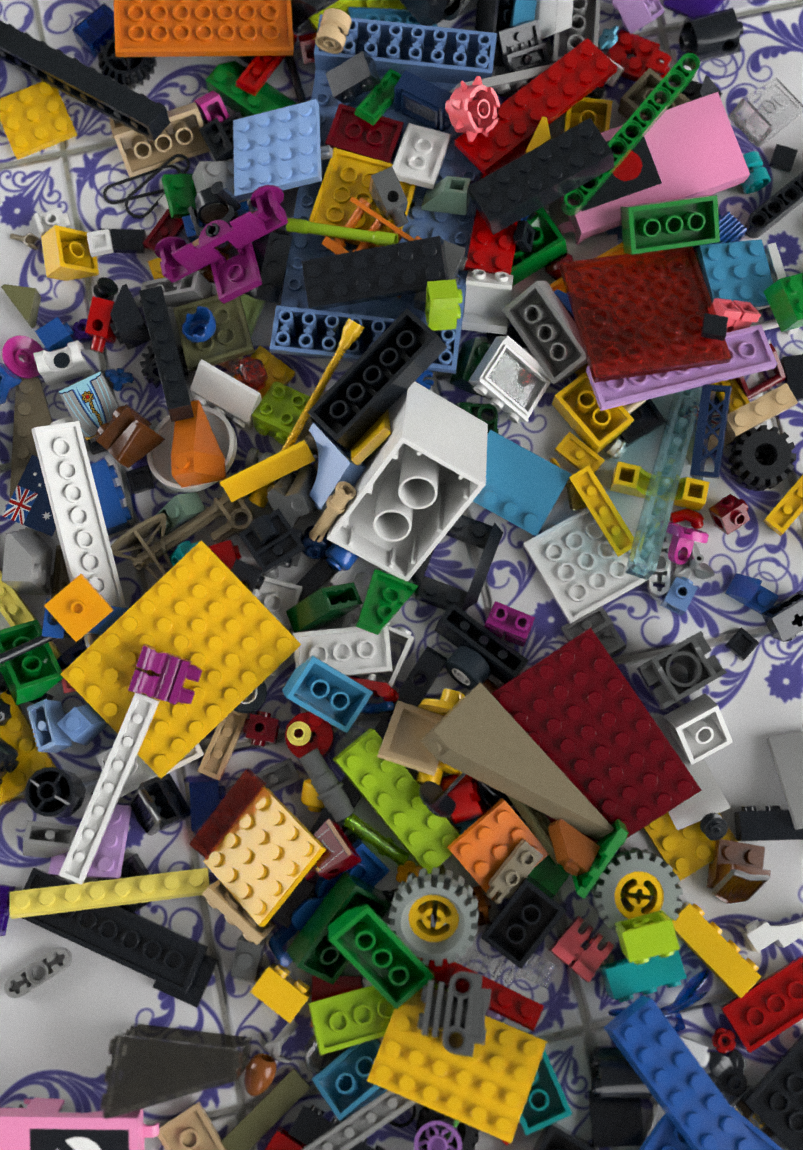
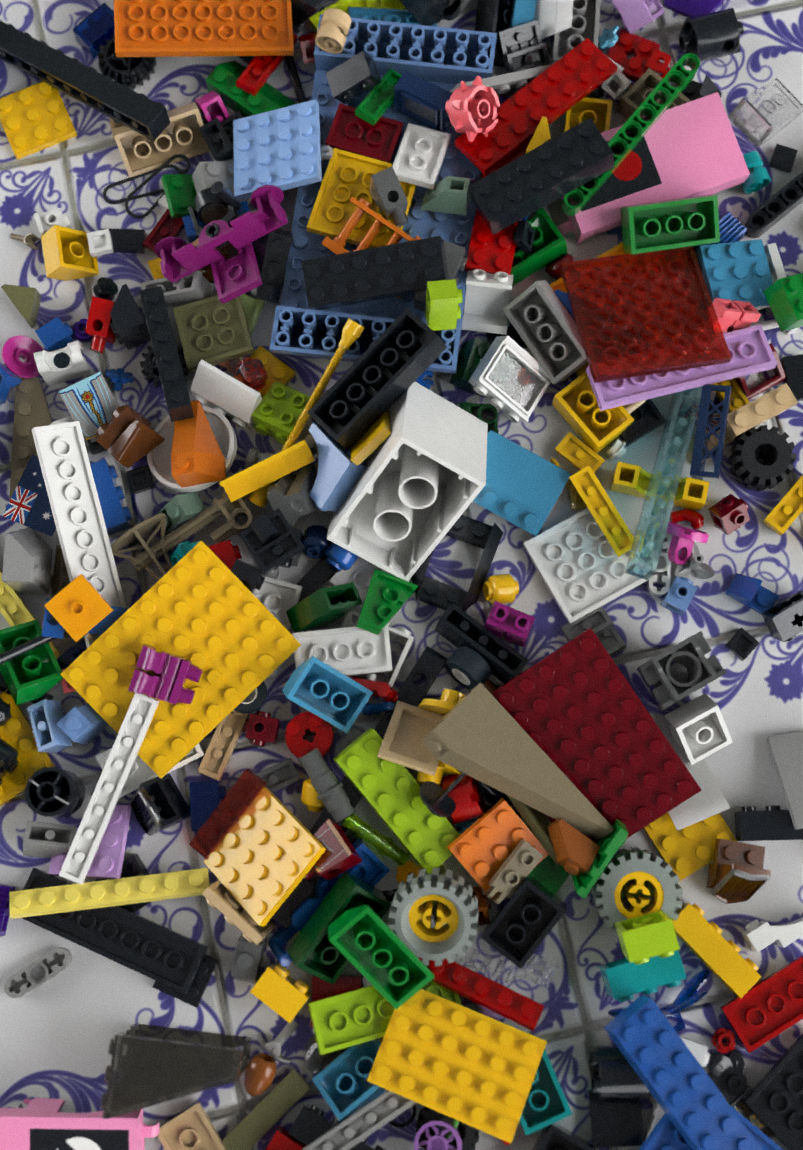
blue hair [182,306,216,343] -> none
lime piece [286,218,398,246] -> none
light yellow plate [287,721,311,746] -> none
tan pin [309,481,356,542] -> none
dark grey piece [417,972,491,1057] -> none
coral legs [548,916,614,982] -> none
black wheel [700,813,728,841] -> none
black tile [701,313,728,341] -> none
none -> yellow head [483,574,519,605]
none -> white leg [601,69,634,101]

